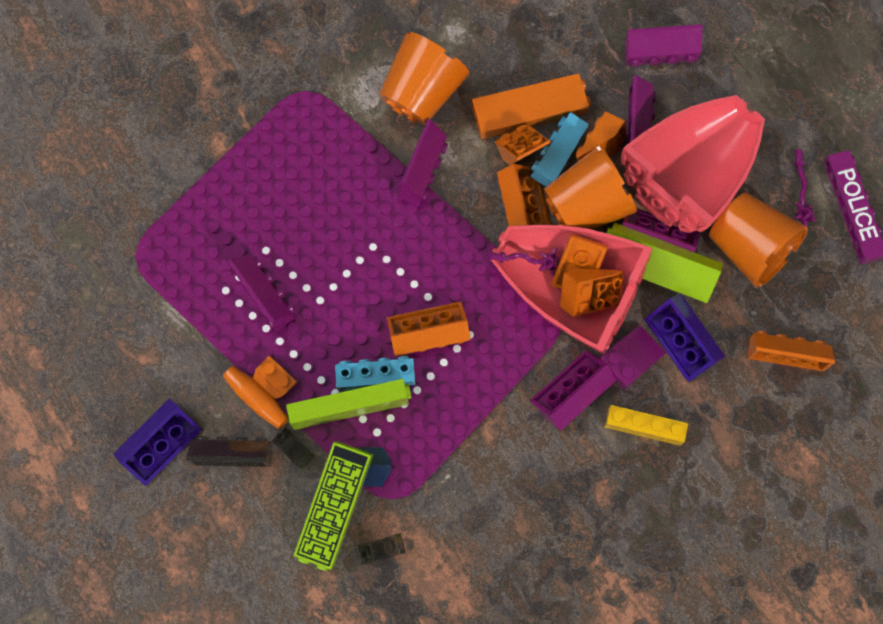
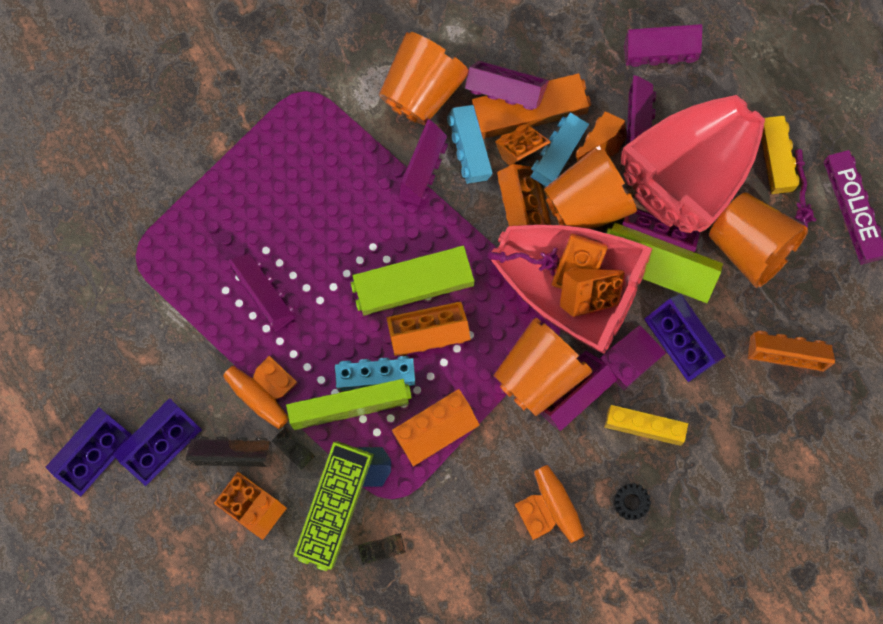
none -> dark purple slope [46,407,132,497]
none -> orange slope [214,472,287,540]
none -> lime brick [350,246,474,316]
none -> orange slope [392,389,480,467]
none -> medium azure brick [447,105,493,184]
none -> magenta slope [465,61,549,110]
none -> orange cone [493,317,593,416]
none -> orange plate [515,465,585,543]
none -> black tyre [614,483,651,521]
none -> yellow brick [761,116,799,194]

